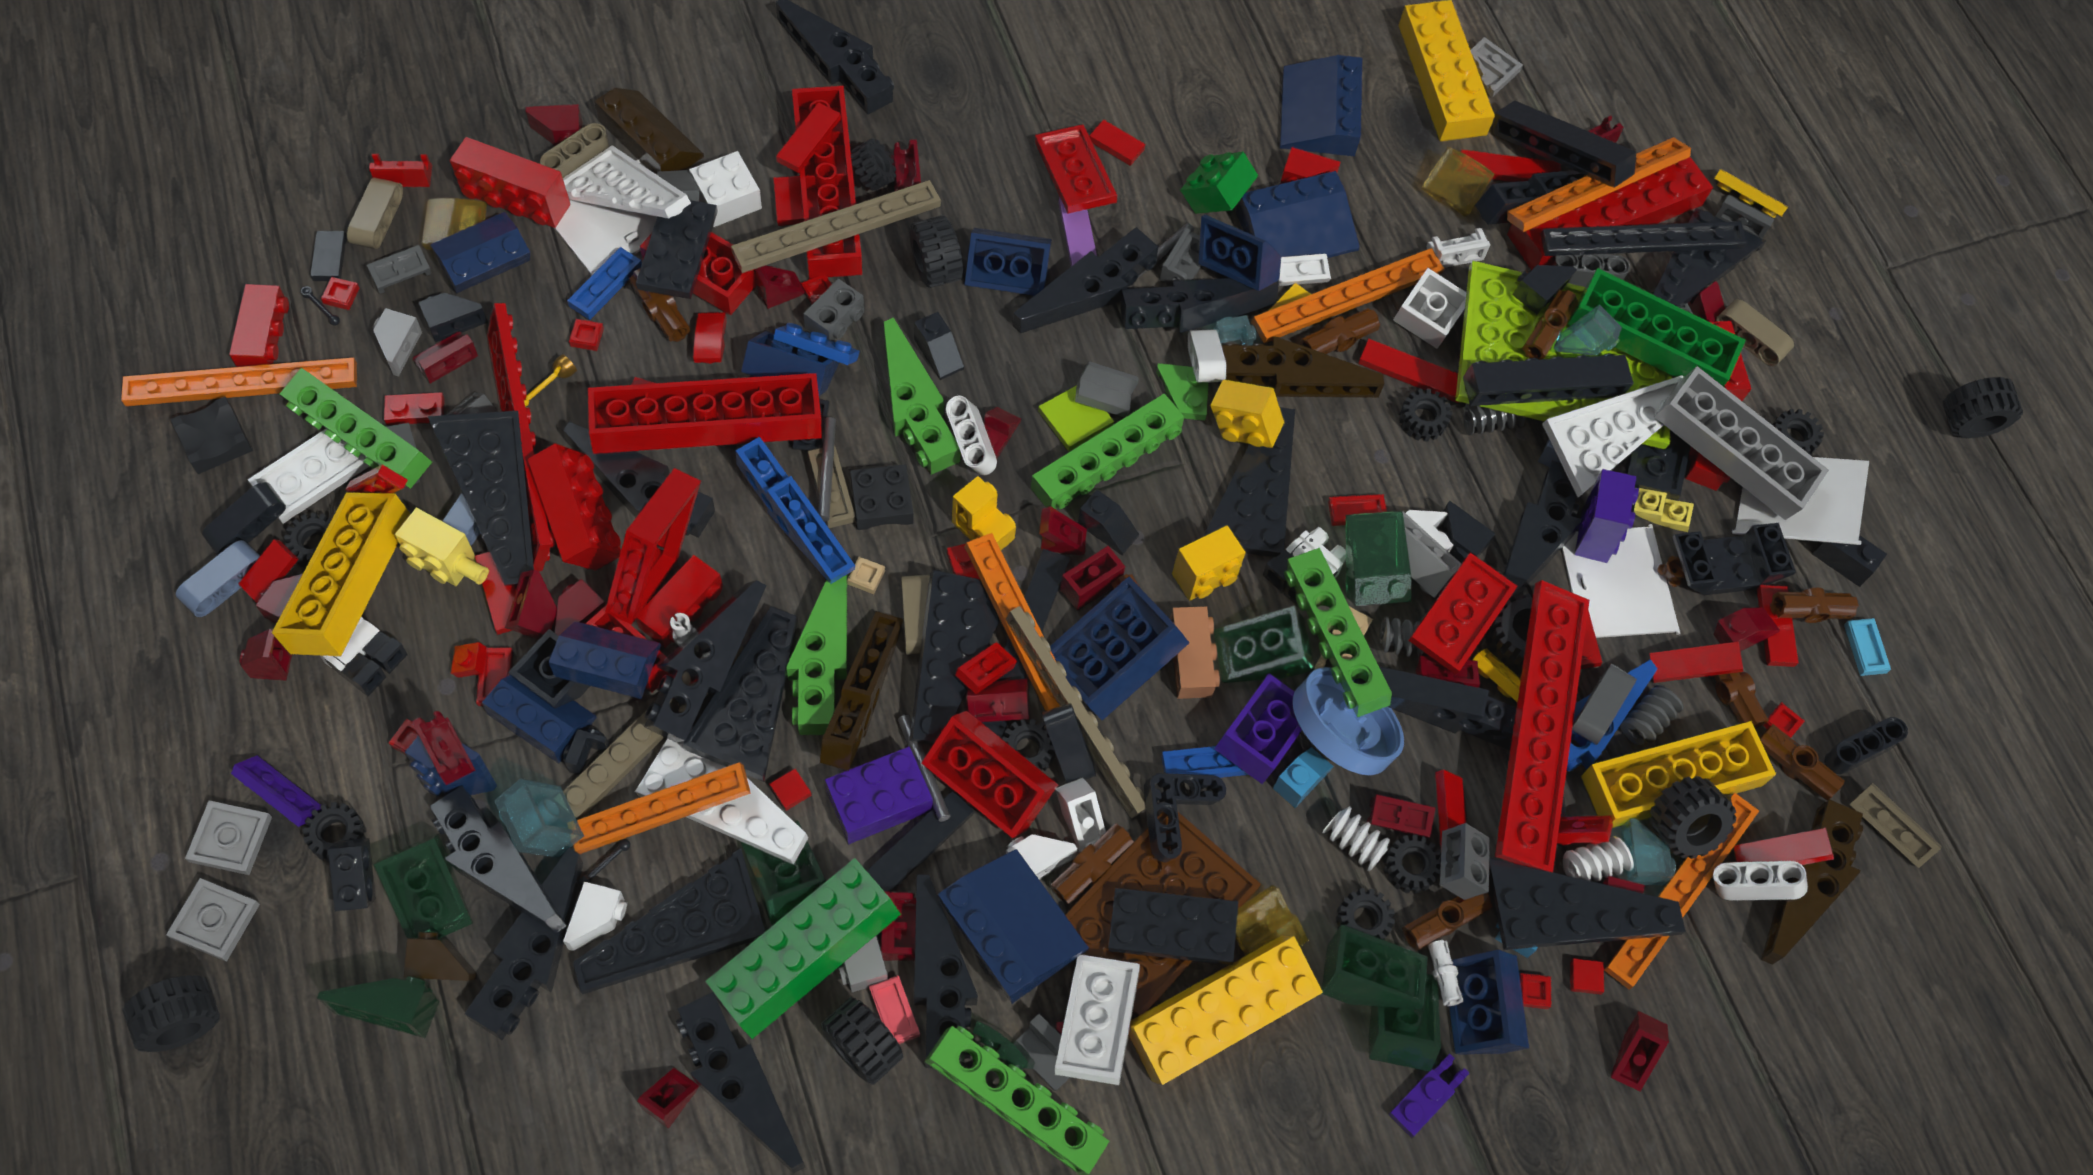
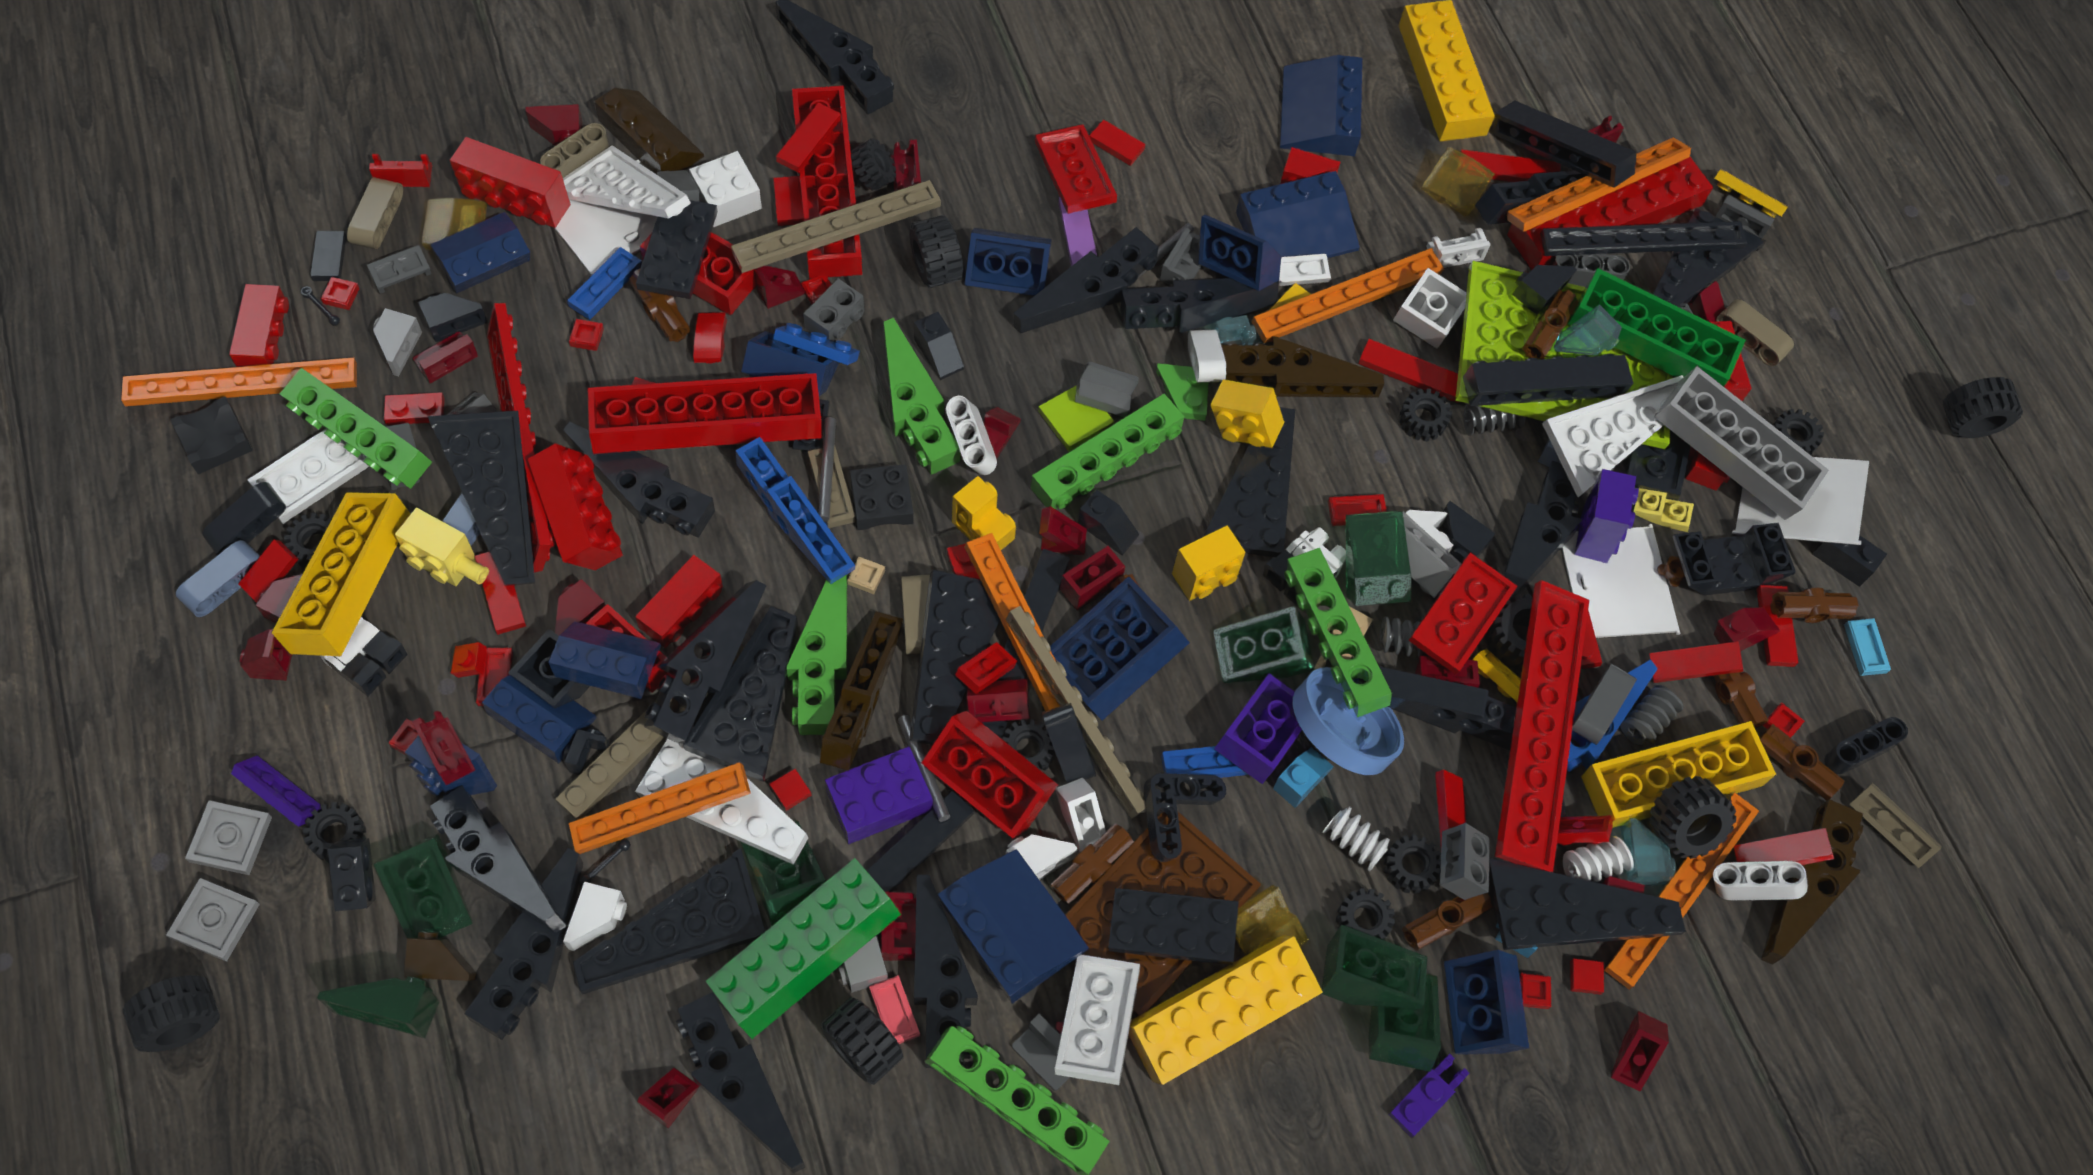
red tile [346,464,408,493] -> none
clear light blue brick [494,779,584,858] -> none
dark red slope [505,569,557,639] -> none
hinge [524,354,577,407] -> none
red window [605,468,701,624] -> none
white pin [670,613,699,654] -> none
clear green slope [973,1021,1035,1071] -> none
nougat brick [1170,607,1220,699] -> none
green brick [1180,151,1258,214] -> none
reddish brown piece [1300,308,1380,354] -> none
dark red hinge [1367,795,1435,838] -> none
white pin [1428,940,1463,1006] -> none
light grey wing [1470,37,1523,97] -> none

